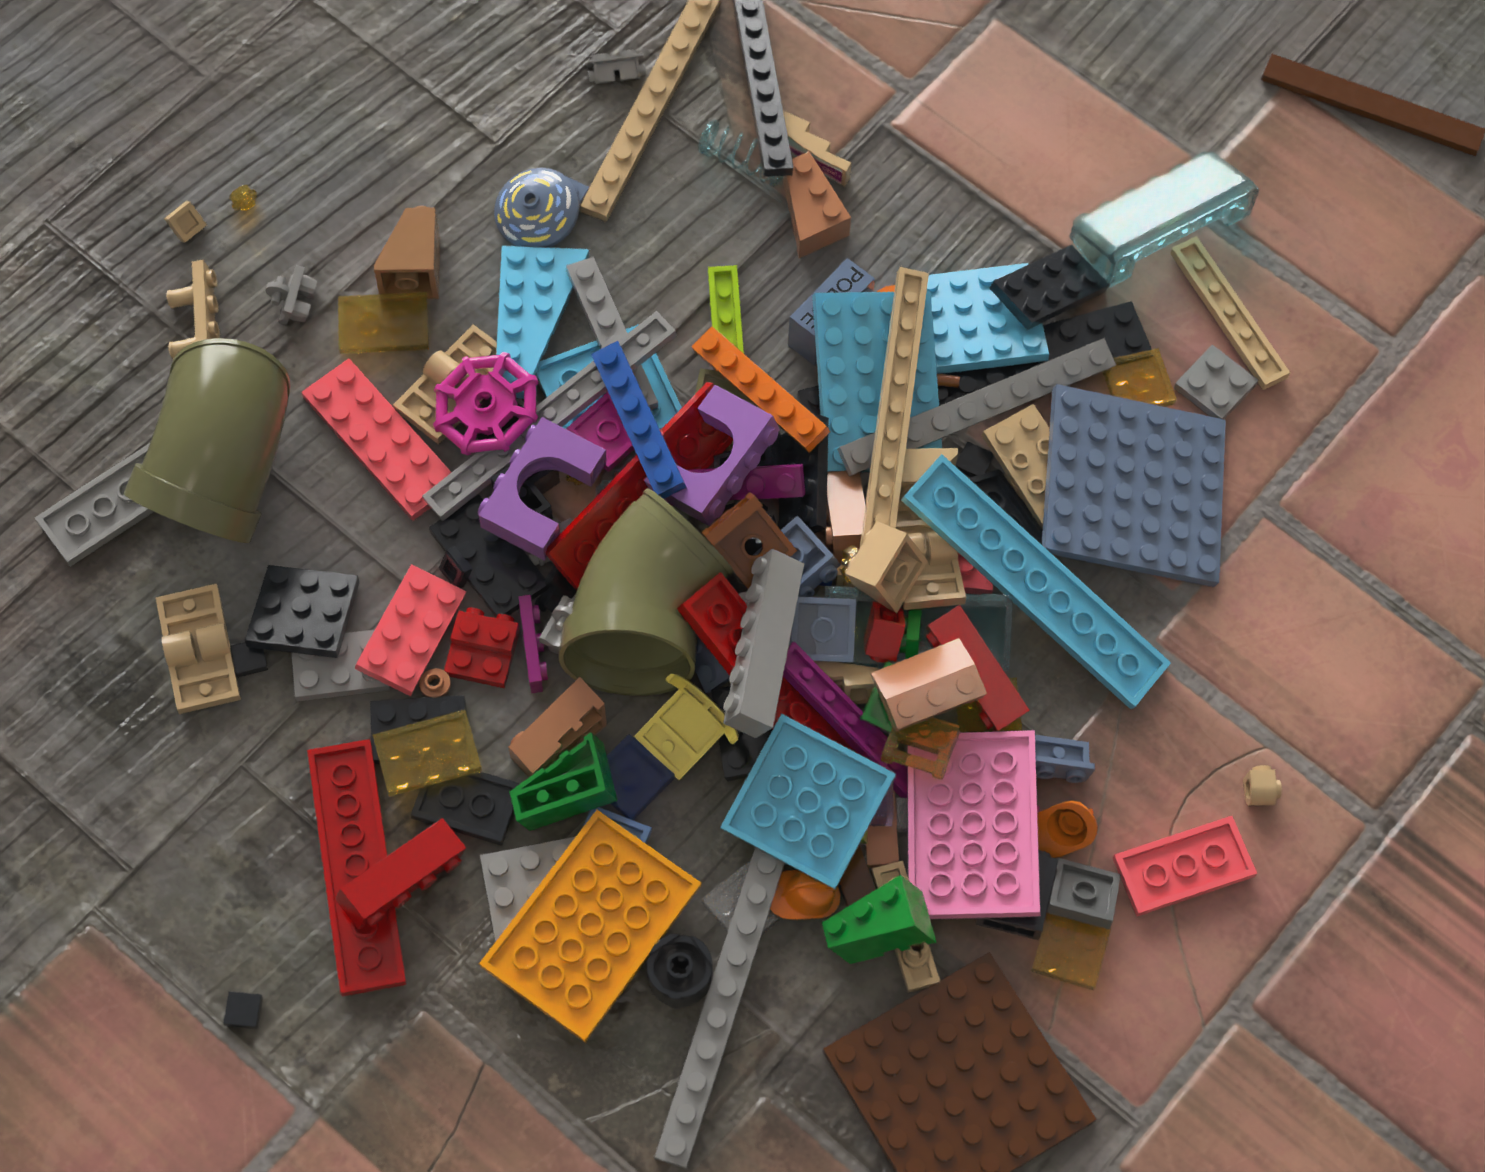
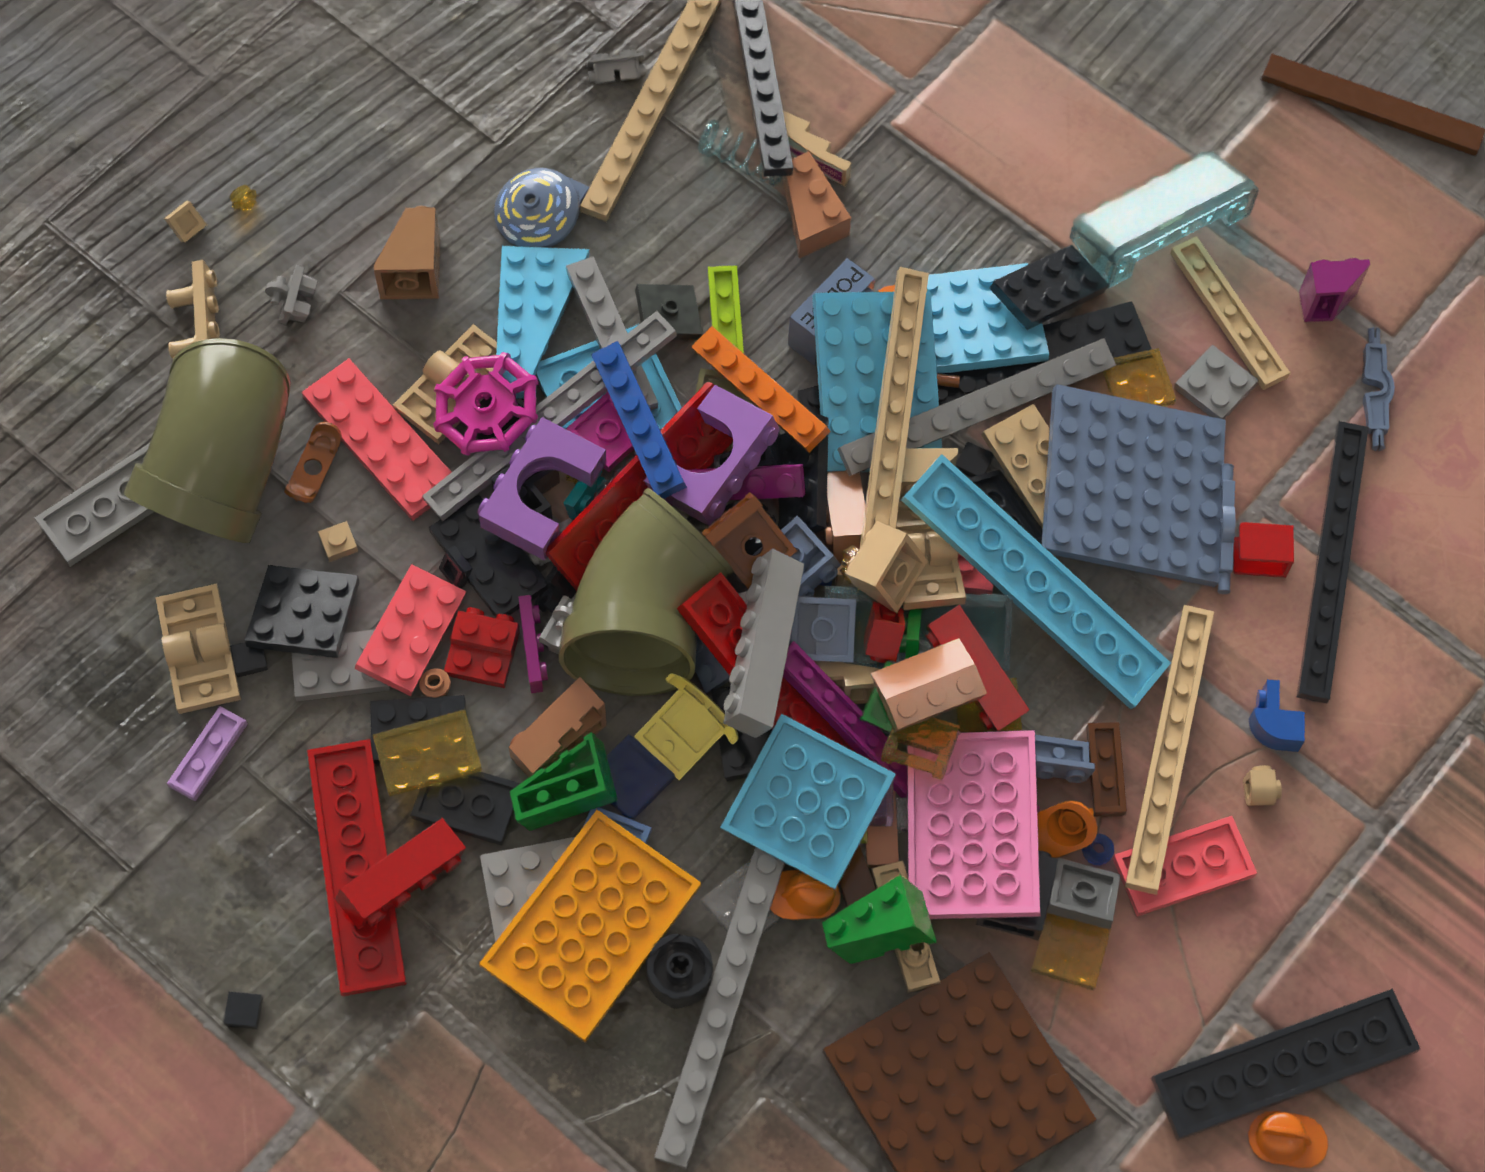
clear yellow plate [338,292,429,354] -> none
none -> lavender tile [167,706,247,801]
none -> dark orange piece [284,422,342,504]
none -> tan plate [318,521,358,562]
none -> teal plate [563,471,605,520]
none -> pearl dark grey plate [635,284,703,340]
none -> clear blue plate [1082,833,1114,865]
none -> reddish brown plate [1086,722,1127,816]
none -> tan plate [1125,605,1214,895]
none -> black plate [1151,988,1421,1141]
none -> sand blue piece [1217,464,1235,594]
none -> red piece [1233,522,1294,578]
none -> orange piece [1248,1111,1328,1168]
none -> blue brick [1249,679,1305,752]
none -> black plate [1297,421,1369,704]
none -> magenta slope [1299,258,1370,322]
none -> sand blue piece [1362,327,1395,451]

